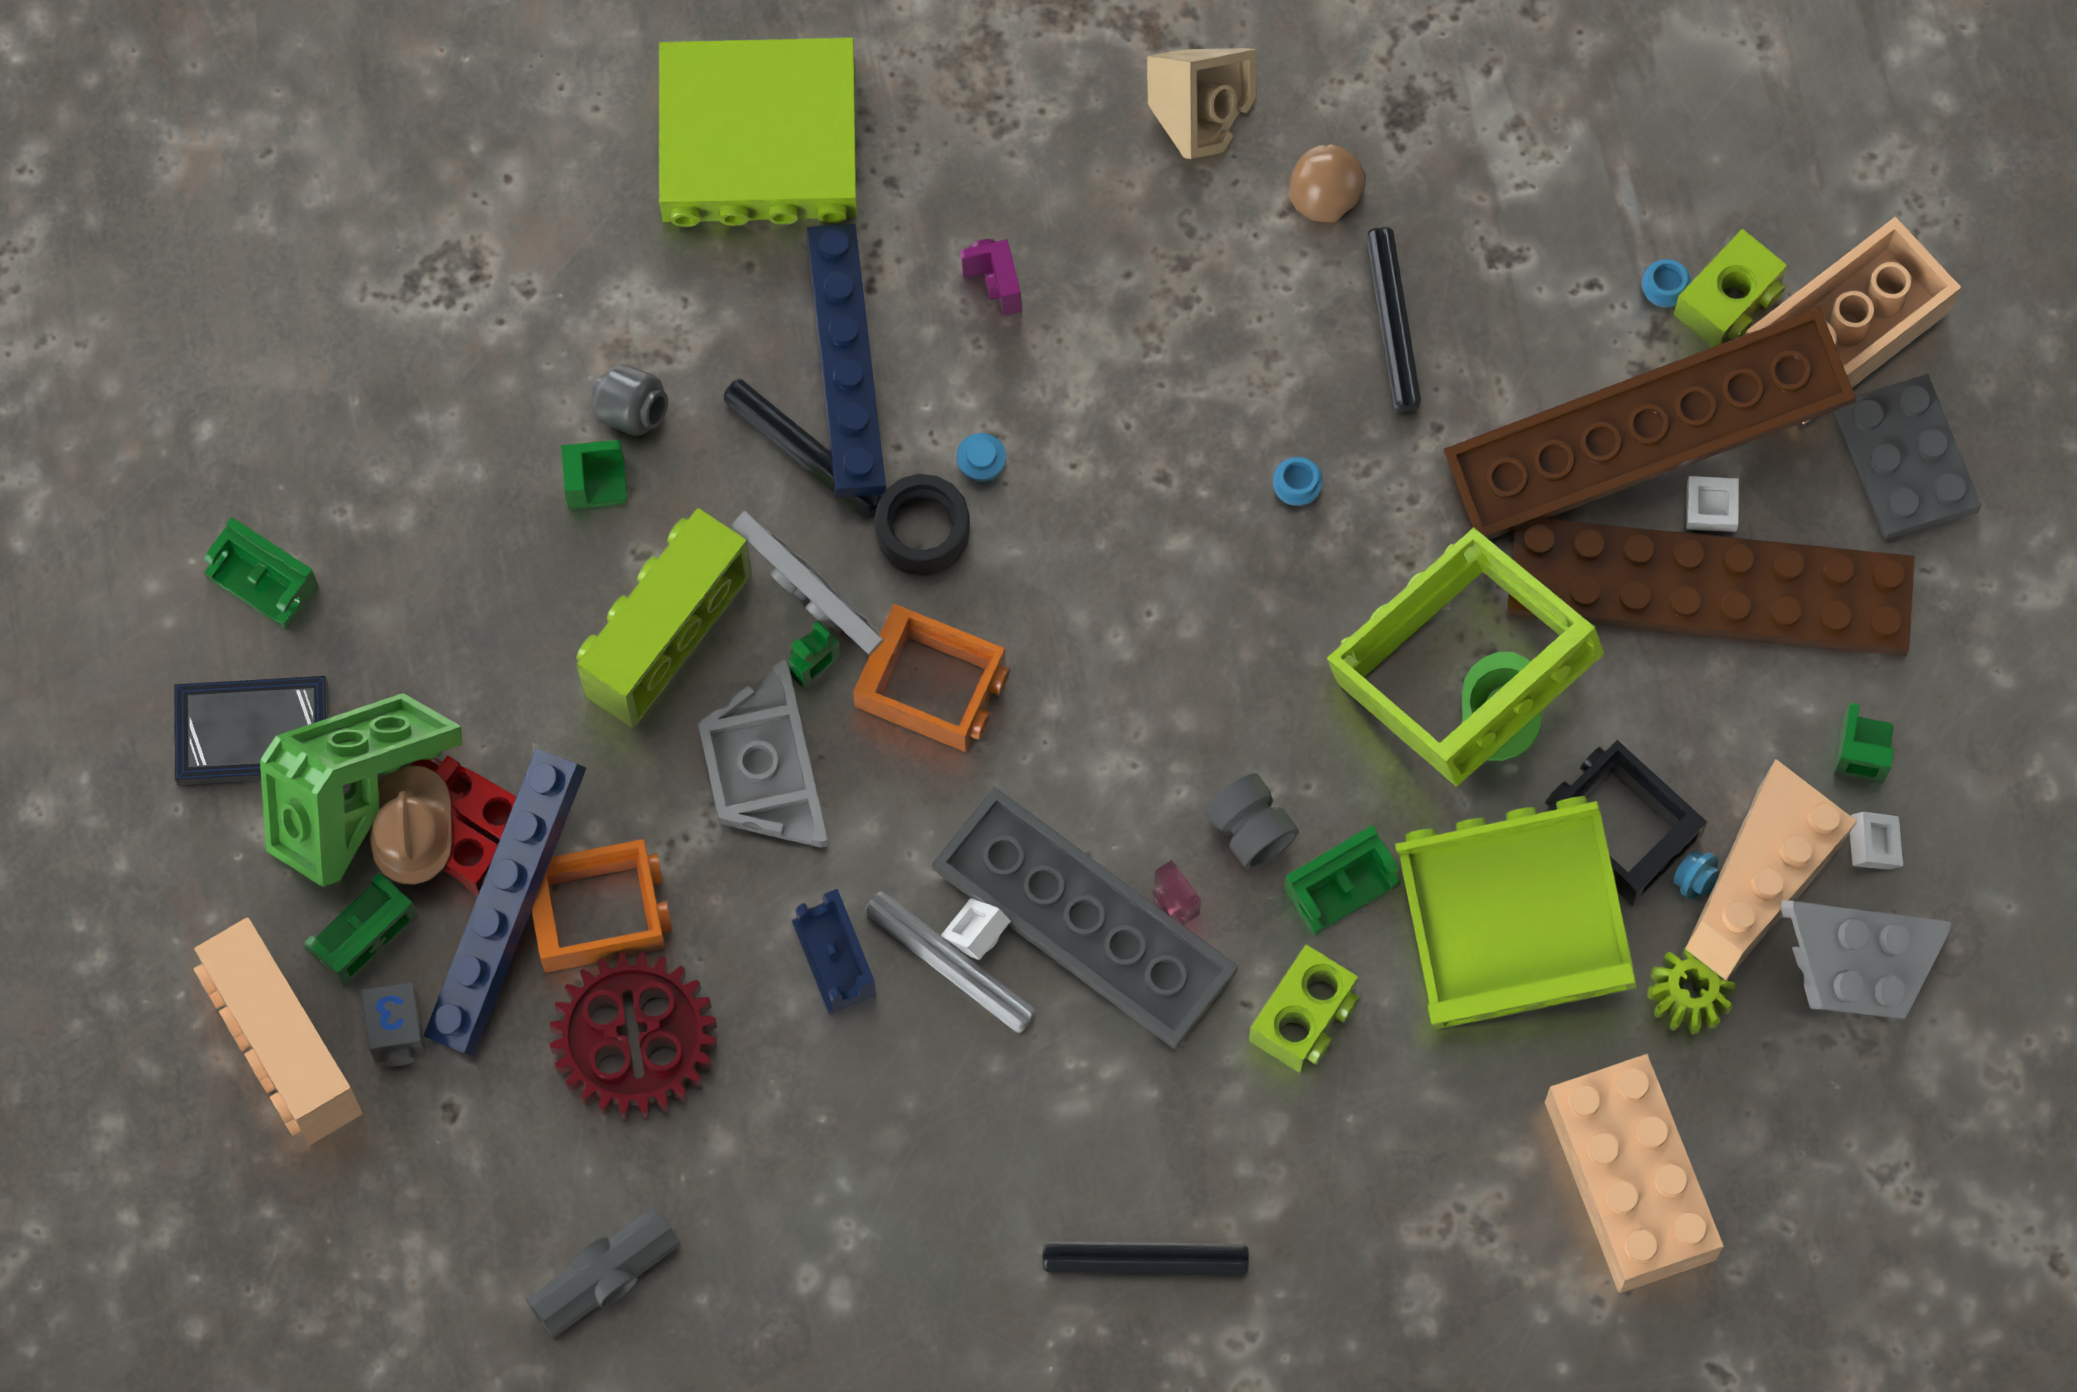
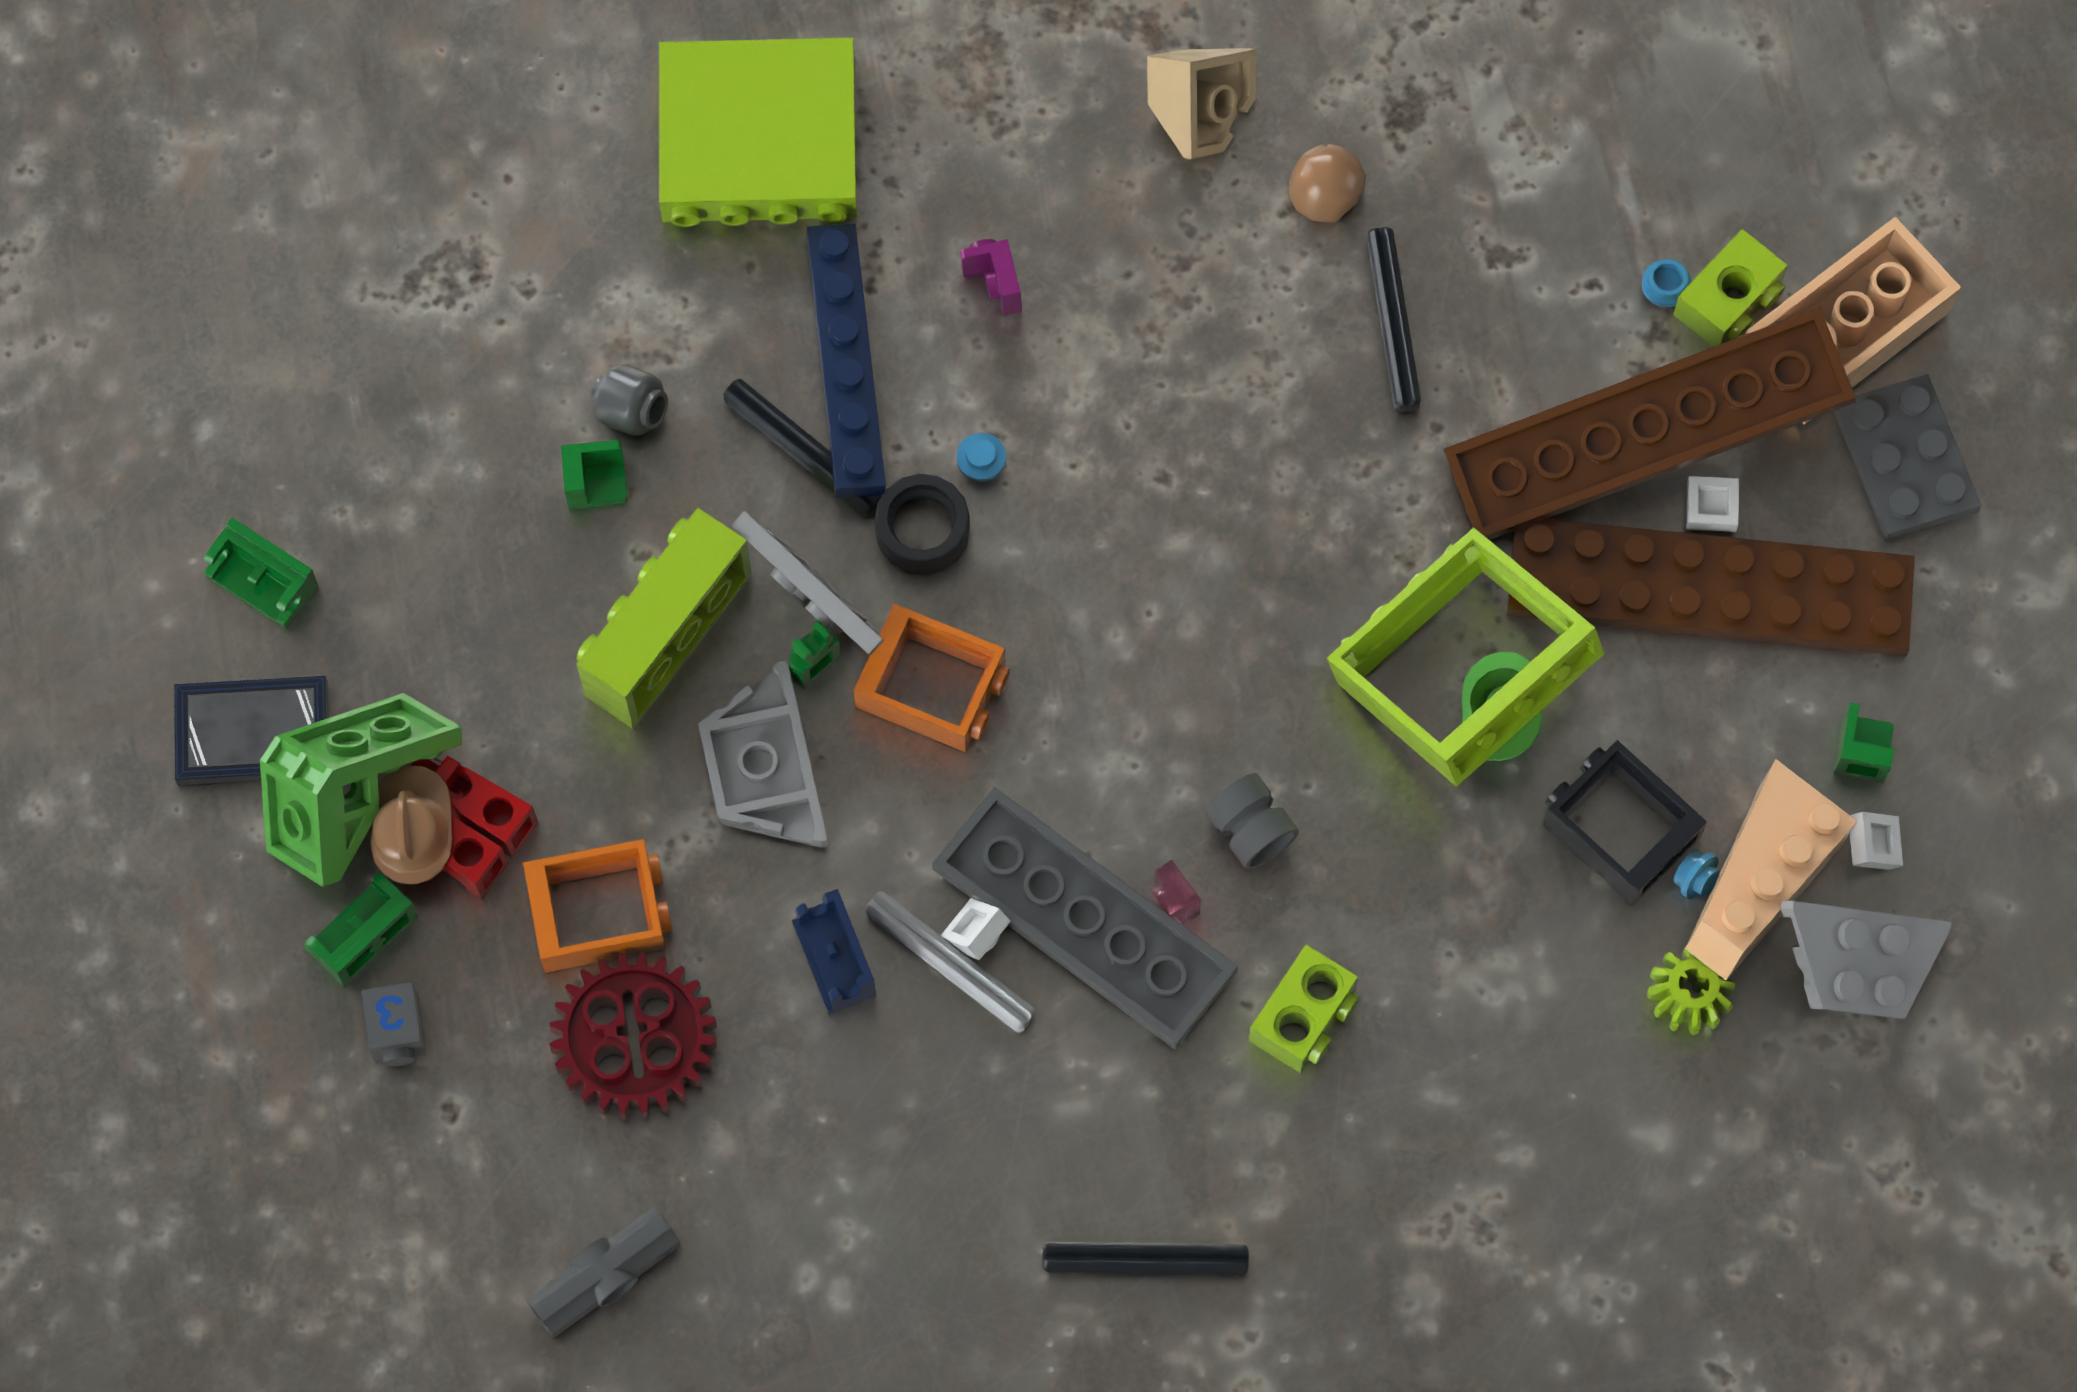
light nougat brick [193,917,363,1146] -> none
dark blue plate [423,749,587,1056] -> none
dark azure plate [1273,457,1323,506] -> none
green hinge [1284,824,1401,936] -> none
lime panel [1395,796,1638,1030] -> none
light nougat brick [1545,1054,1724,1294] -> none

